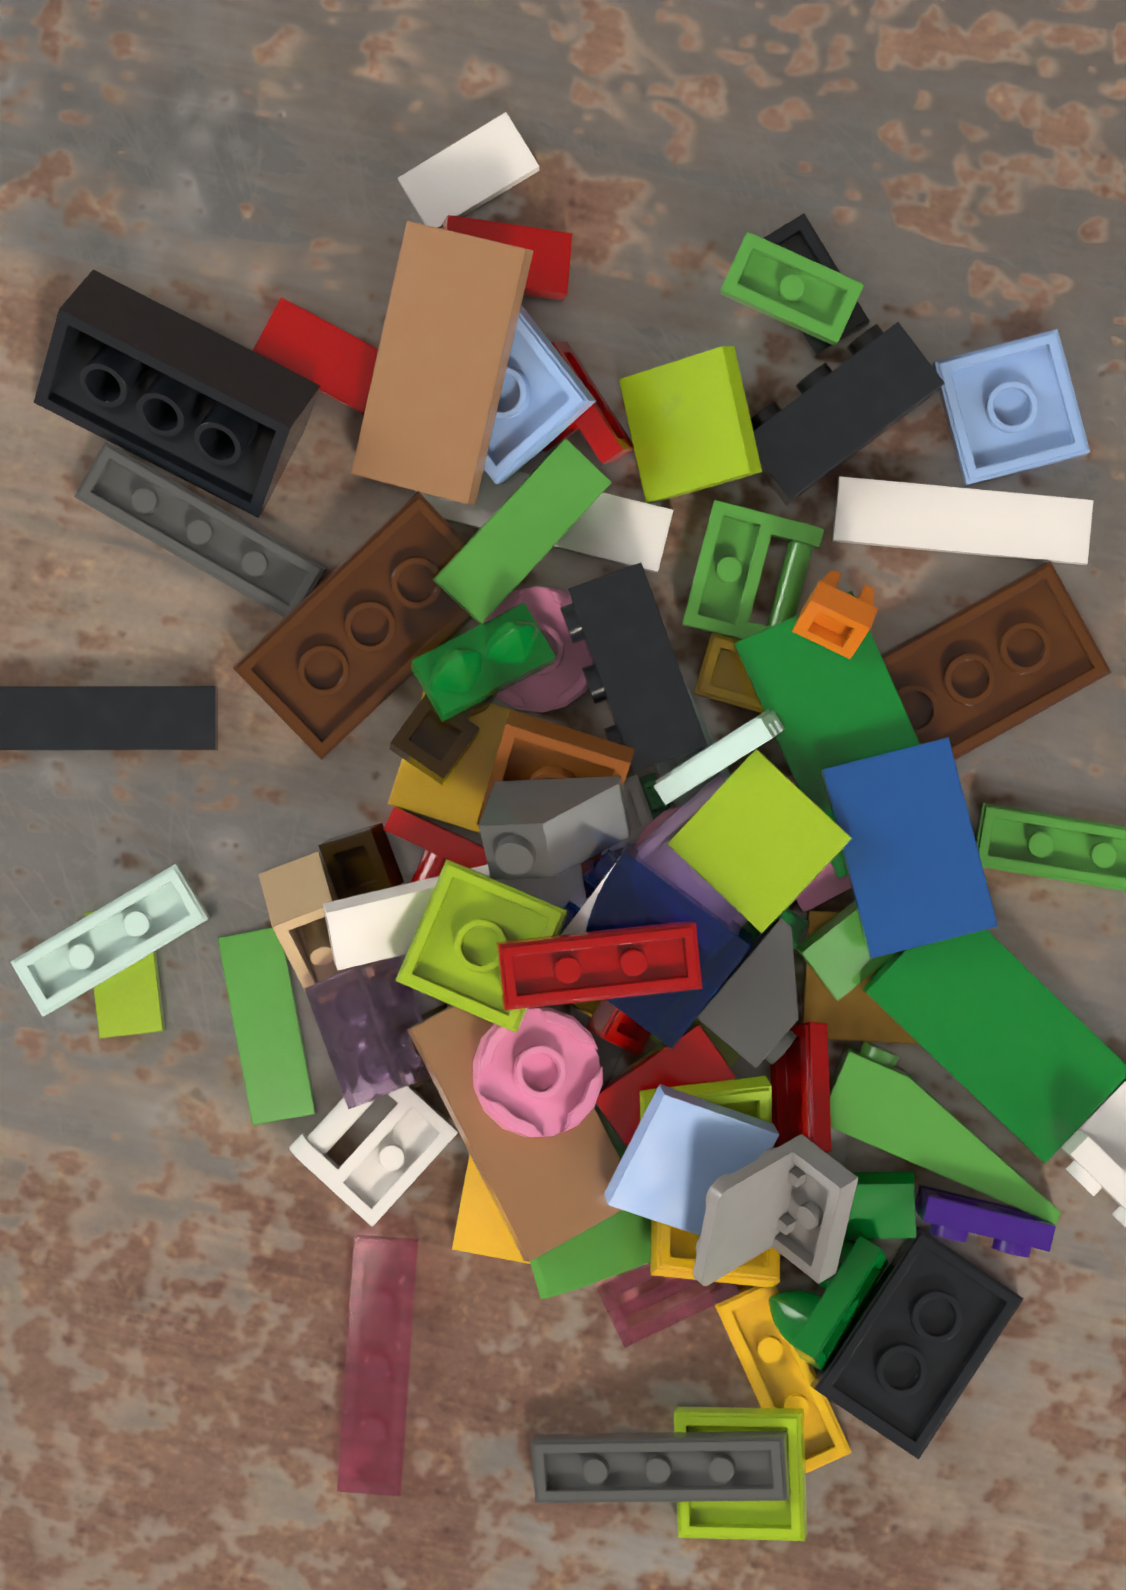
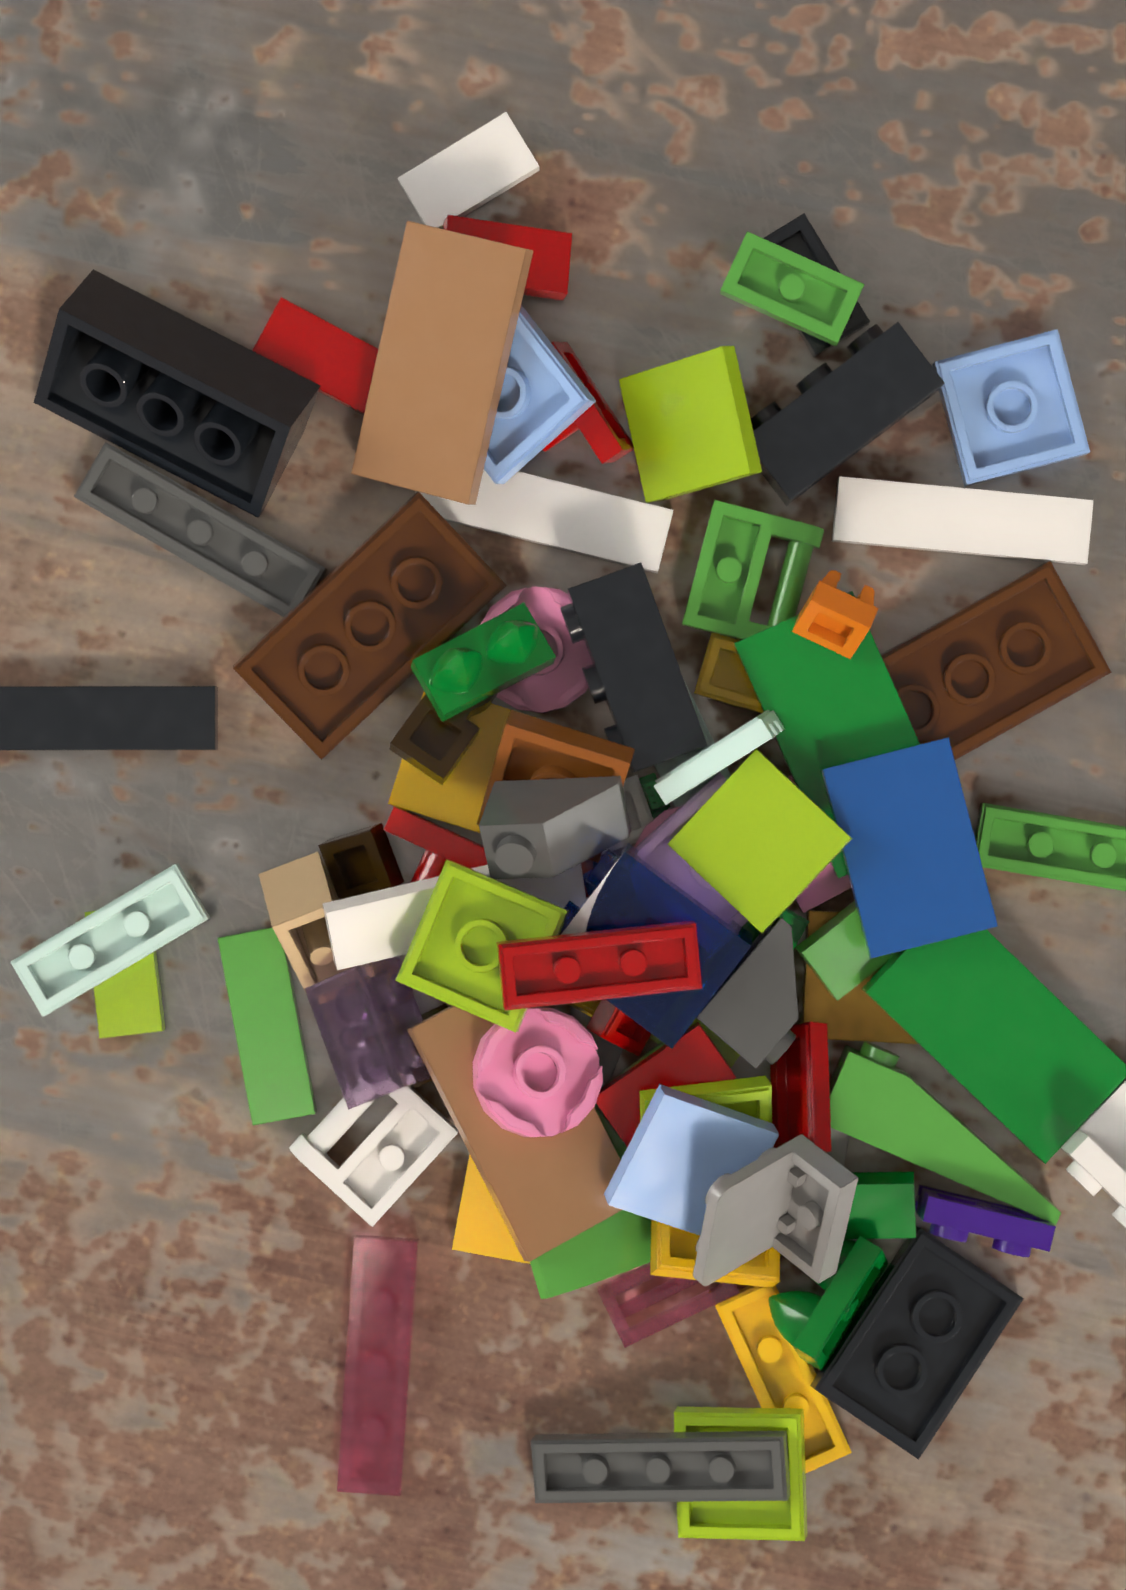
bright green tile [433,438,612,624] -> none

